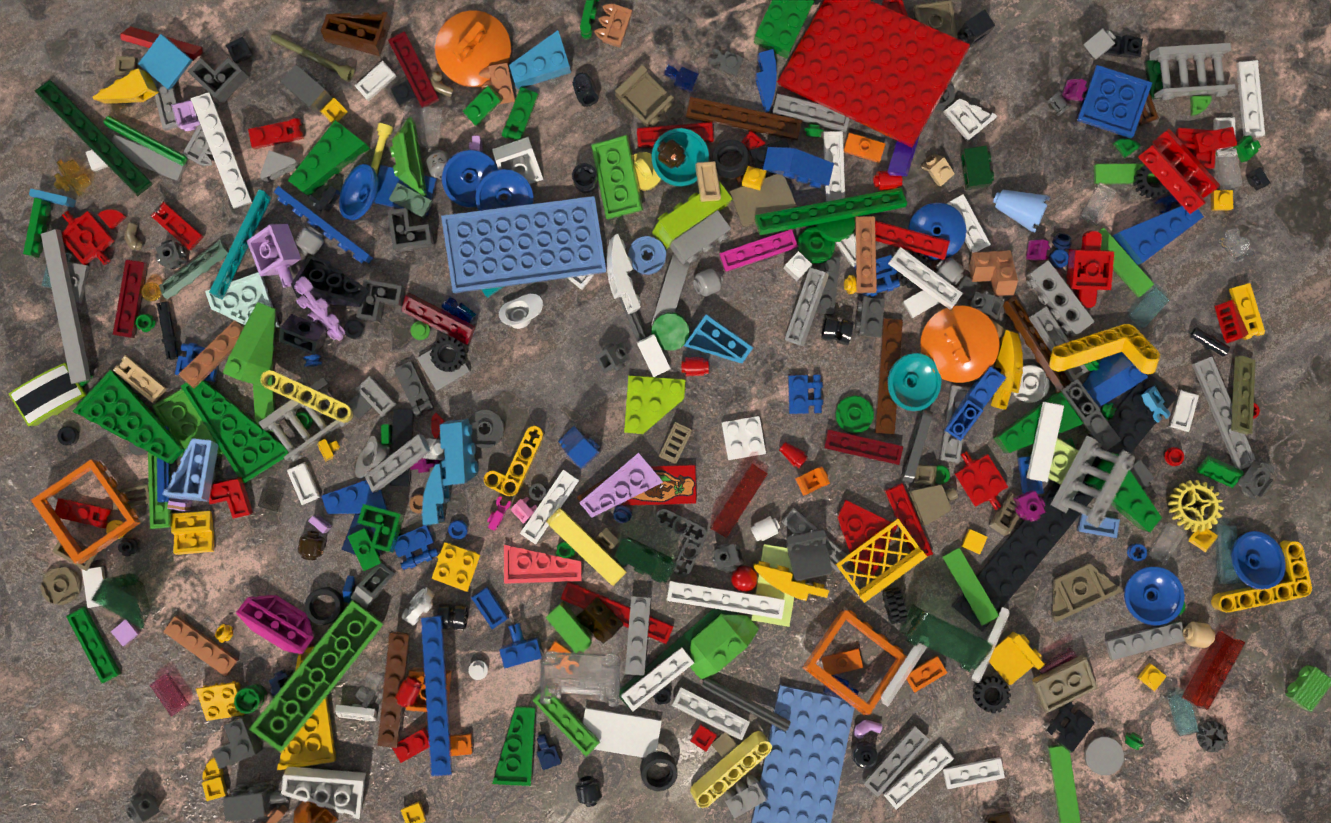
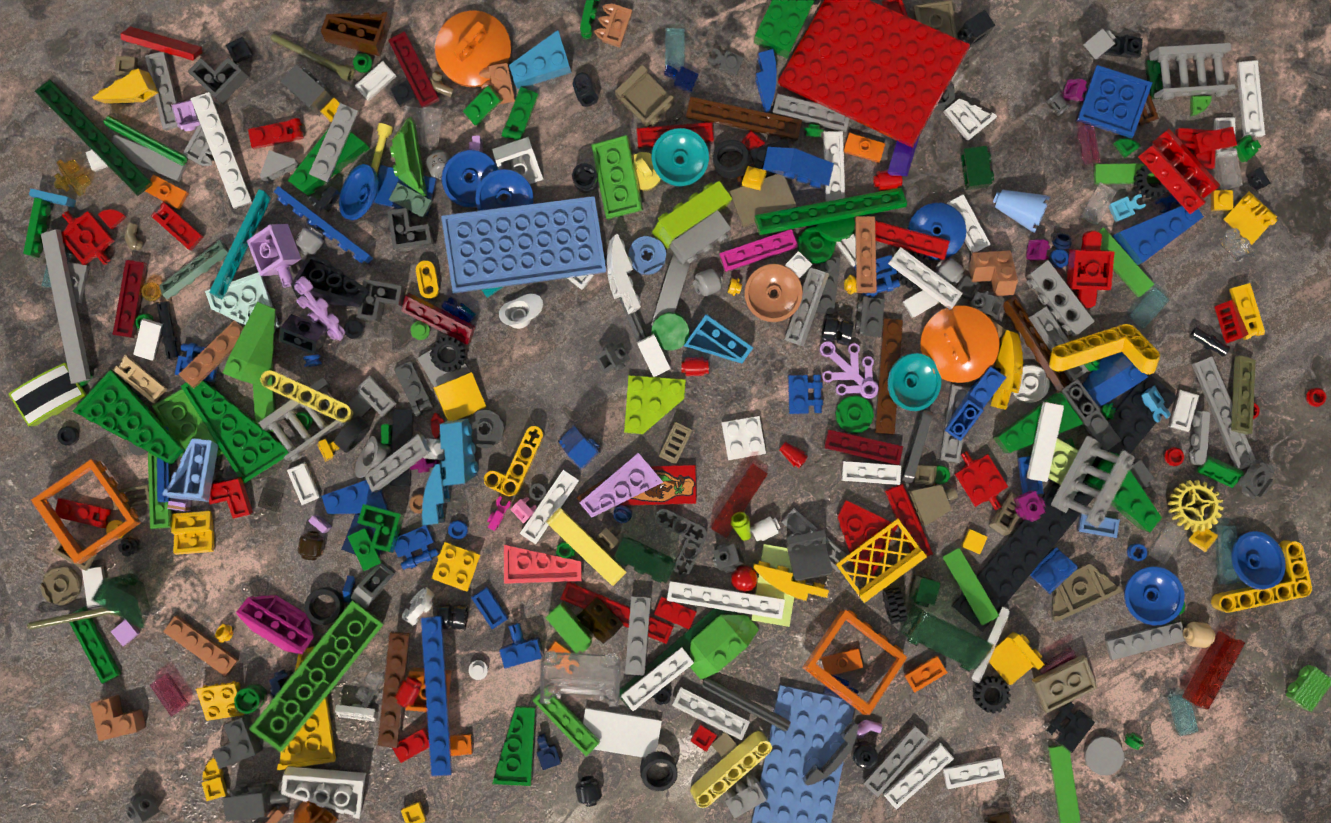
dark azure tile [138,34,193,90] -> none
dark grey brick [156,240,188,269] -> none
dark brown head [657,139,687,169] -> none
tan tile [695,161,721,202] -> none
orange bracket [795,466,830,496] -> none
white tile [881,634,929,706] -> none
tan bracket [921,154,955,186] -> none
yellow plate [1137,663,1167,691] -> none
dark grey gear [1197,721,1229,753] -> none
none -> olive piece [27,600,125,630]
none -> nougat brick [90,694,146,741]
none -> white tile [134,318,163,361]
none -> orange plate [145,174,189,210]
none -> light grey plate [309,103,359,183]
none -> black tyre [334,416,371,453]
none -> green plate [353,53,372,73]
none -> yellow plate [416,260,440,299]
none -> yellow slope [433,372,487,421]
none -> red plate [654,596,697,629]
none -> clear light blue tile [665,28,685,68]
none -> yellow plate [727,278,742,296]
none -> lime cone [731,512,752,541]
none -> nougat dish [745,264,803,322]
none -> dark grey slope [802,720,858,786]
none -> lavender plant [819,341,879,399]
none -> white plate [841,461,901,485]
none -> dark green brick [909,574,941,607]
none -> blue plate [1029,547,1078,594]
none -> clear pink plate [1078,125,1101,165]
none -> medium azure plate [1108,194,1146,222]
none -> light grey hinge [1188,411,1210,465]
none -> yellow hinge [1223,192,1278,245]
none -> red plate [1306,388,1327,407]

